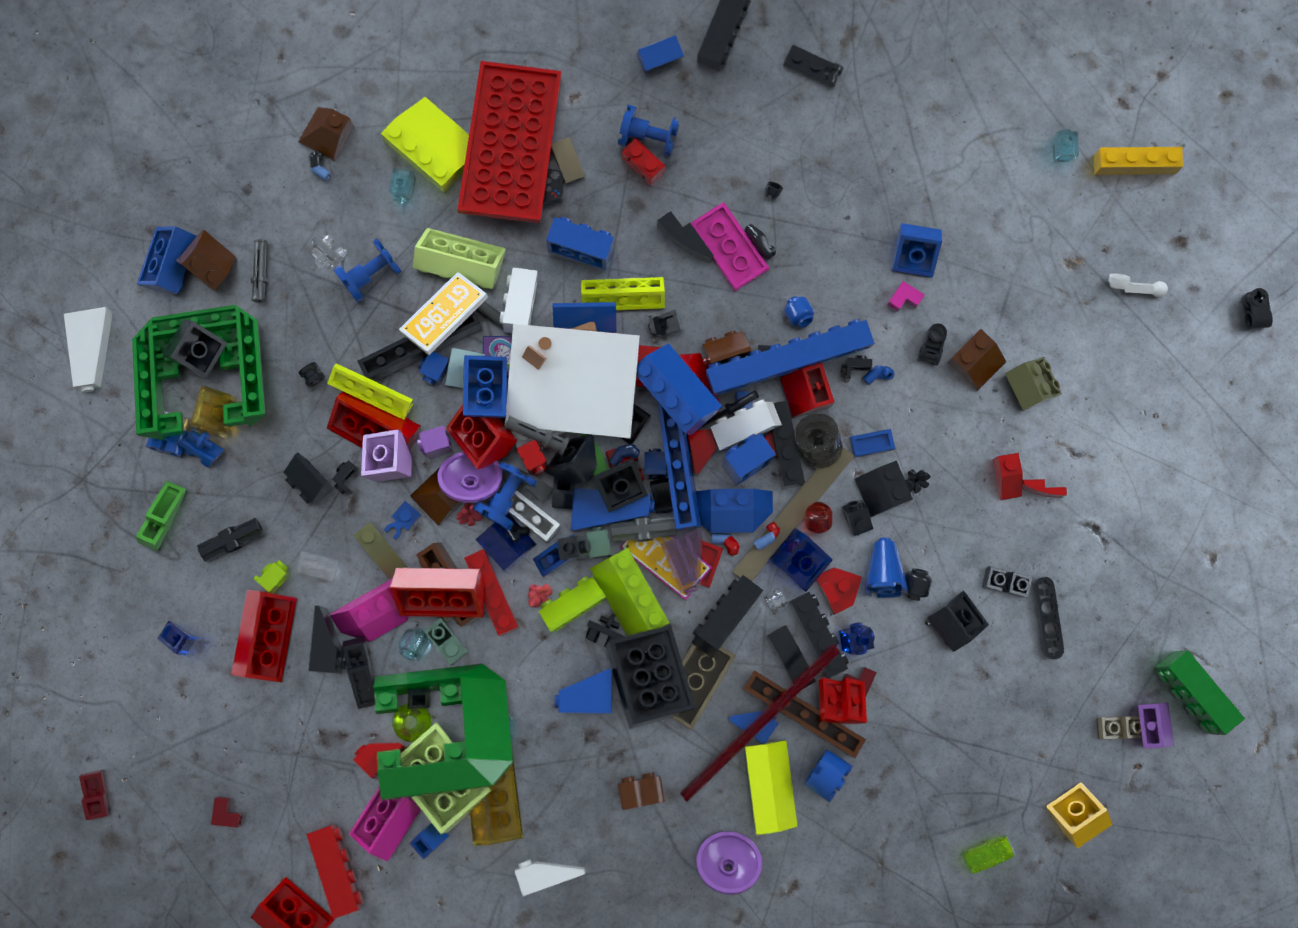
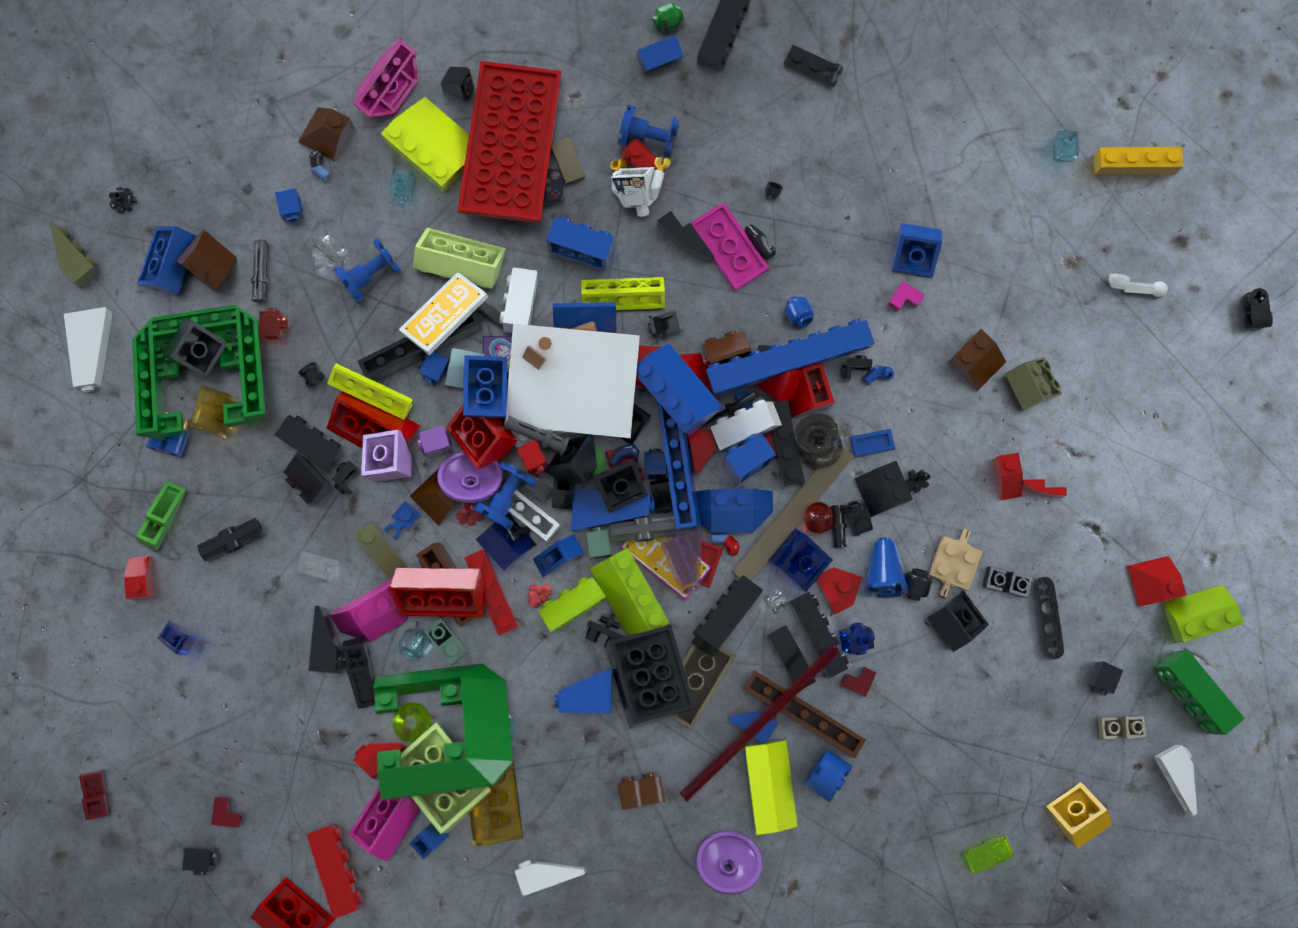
blue hips [179,429,224,467] -> none
red slope [231,590,297,683] -> none
lime brick [253,560,291,594] -> none
black slope [407,689,430,709] -> none
black bracket [557,536,591,560] -> none
medium blue arm [754,522,780,550] -> none
red slope [819,678,867,724] -> none
black piece [917,323,947,366] -> none
medium lavender brick [1138,702,1174,749] -> none
none -> olive slope [50,222,99,288]
none -> black plant [109,187,136,213]
none -> red slope [124,556,155,601]
none -> black brick [182,846,218,875]
none -> clear red brick [259,308,288,340]
none -> black brick [274,414,344,473]
none -> blue brick [275,188,304,223]
none -> dark pink wedge [353,38,417,117]
none -> black slope [440,66,474,101]
none -> white torso [610,157,670,217]
none -> green head [653,2,684,33]
none -> red slope [757,369,802,401]
none -> black pin [830,505,847,548]
none -> tan plate [928,528,983,598]
none -> black brick [1089,661,1123,696]
none -> red slope [1127,556,1187,607]
none -> white slope [1154,745,1197,816]
none -> lime slope [1162,584,1244,643]

